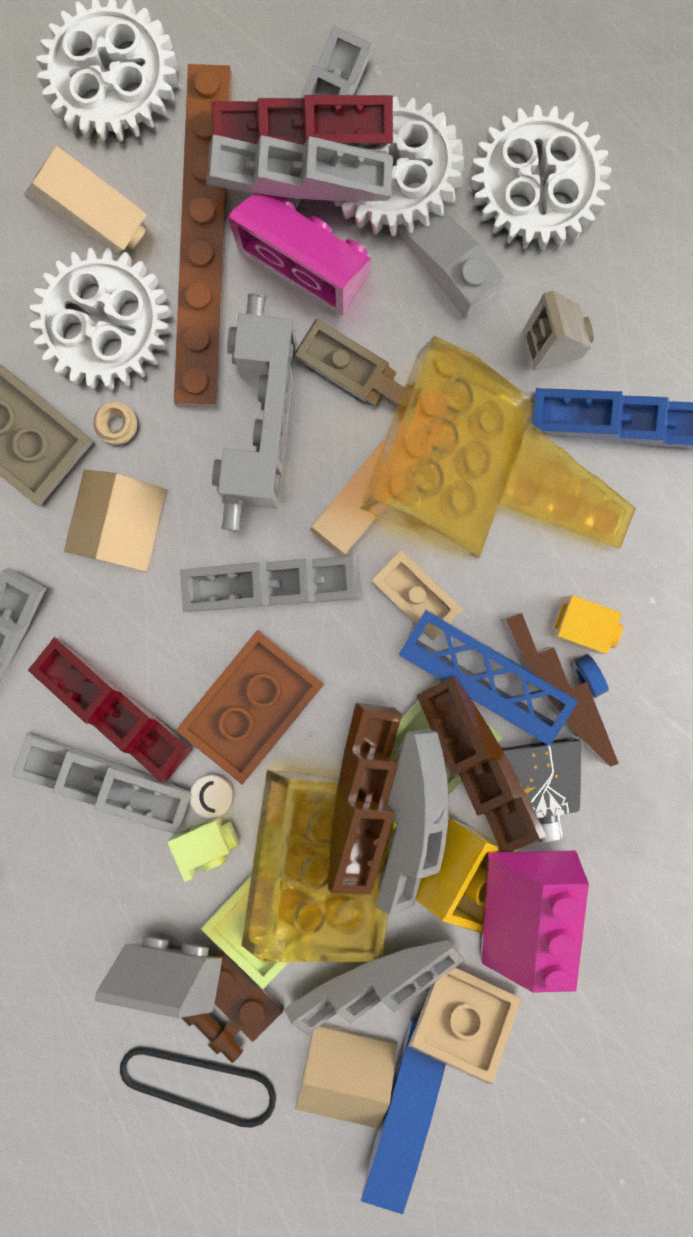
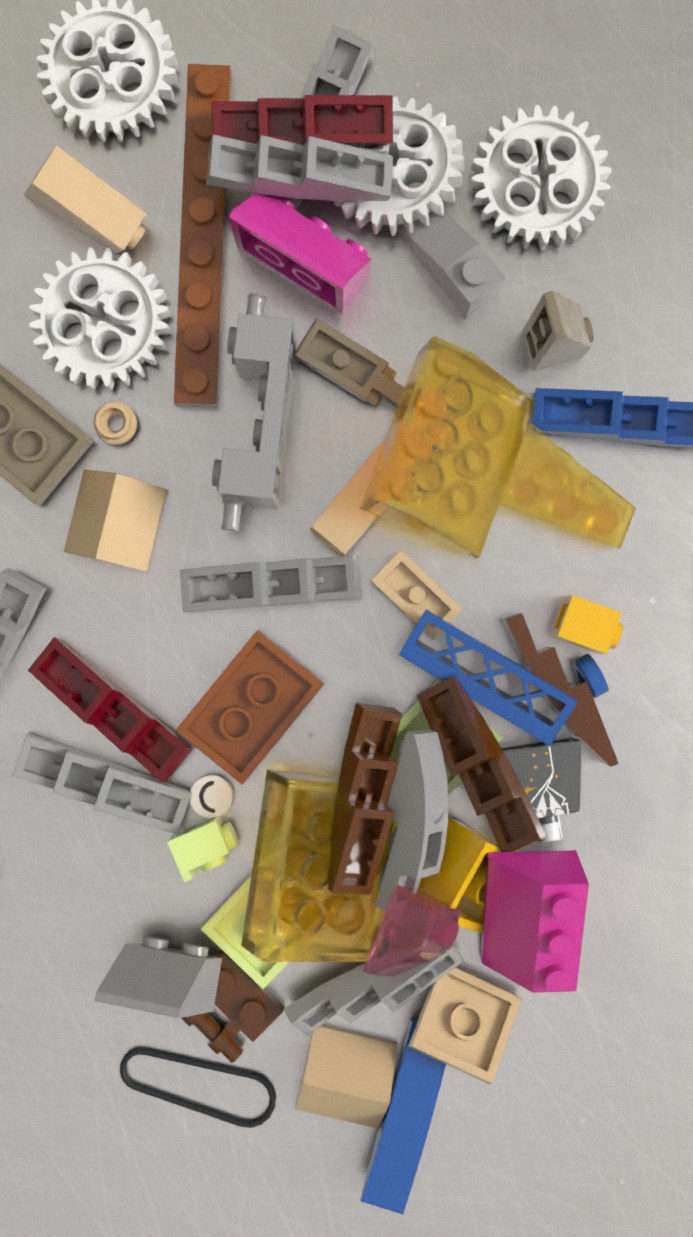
none -> clear pink slope [363,885,462,977]

